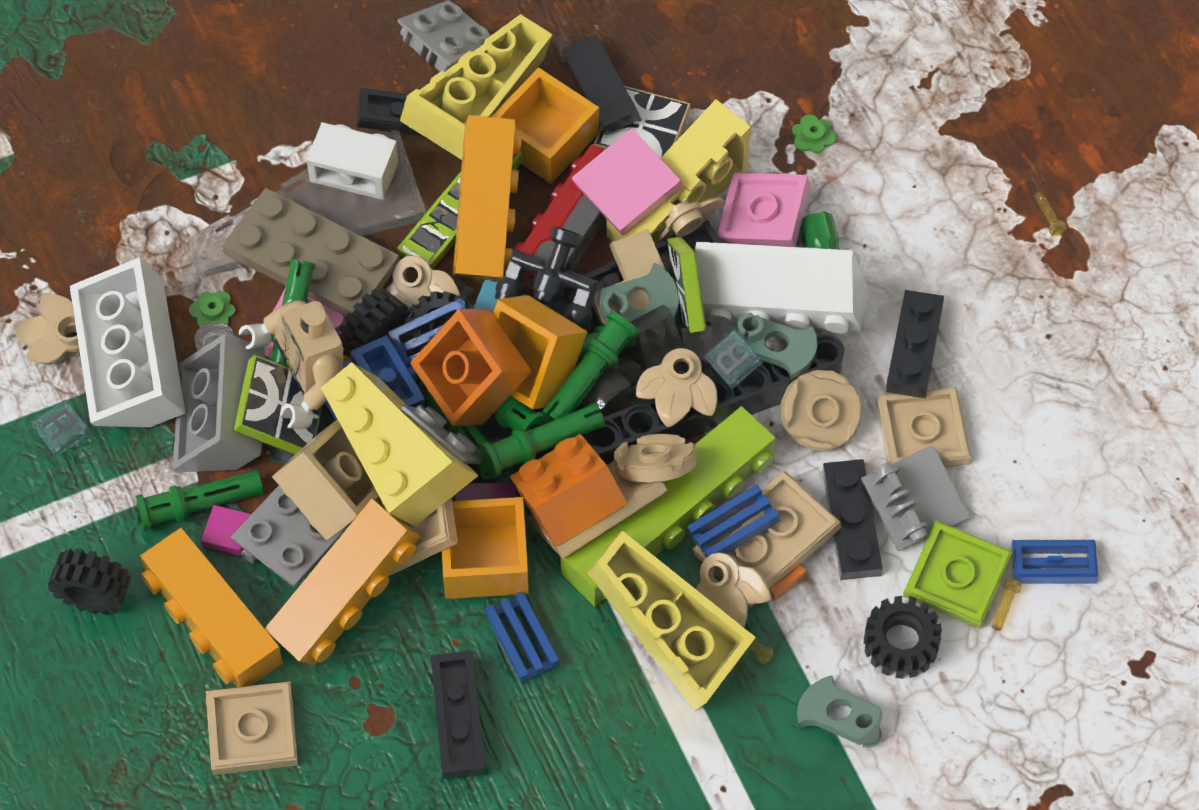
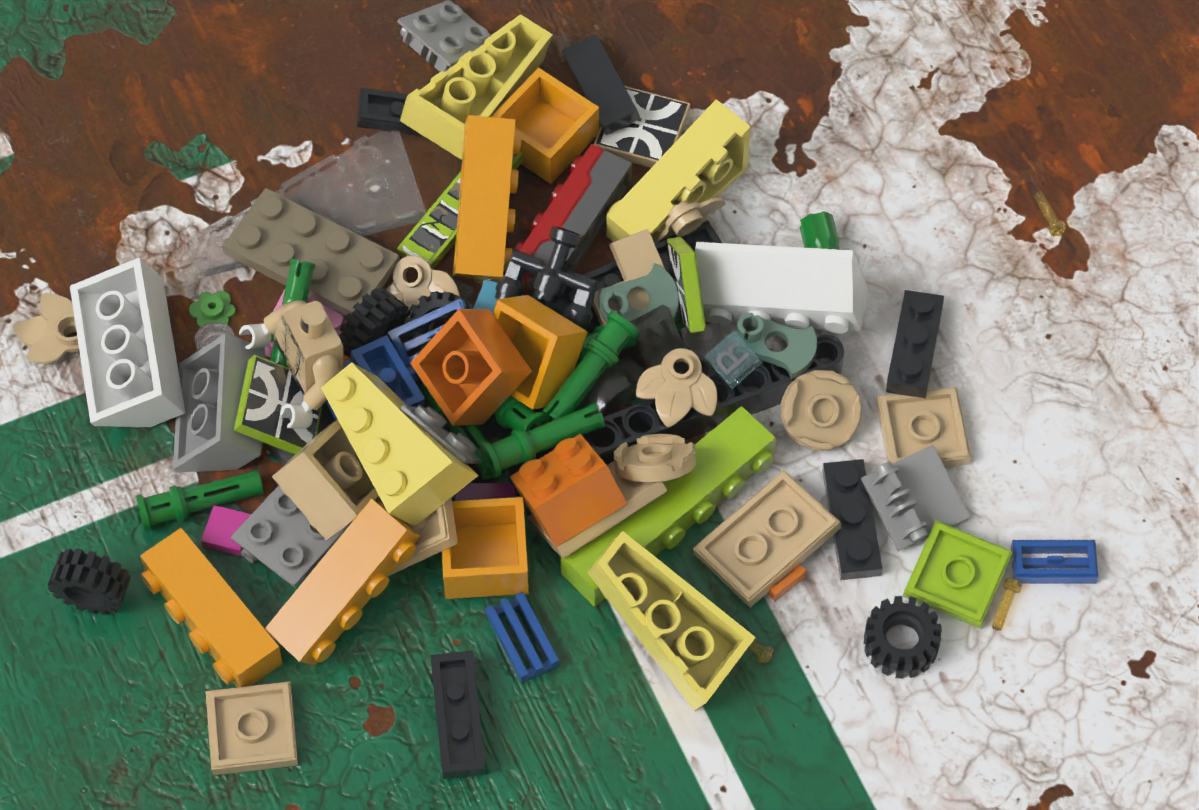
clear light blue tile [31,400,90,456] -> none
white brick [306,122,399,200] -> none
bright pink tile [572,128,683,236] -> none
blue tile [687,484,781,557] -> none
tan plate [695,552,771,627] -> none
bright pink plate [717,173,811,247] -> none
bright green plant [792,115,836,154] -> none
sand green piece [797,675,882,748] -> none

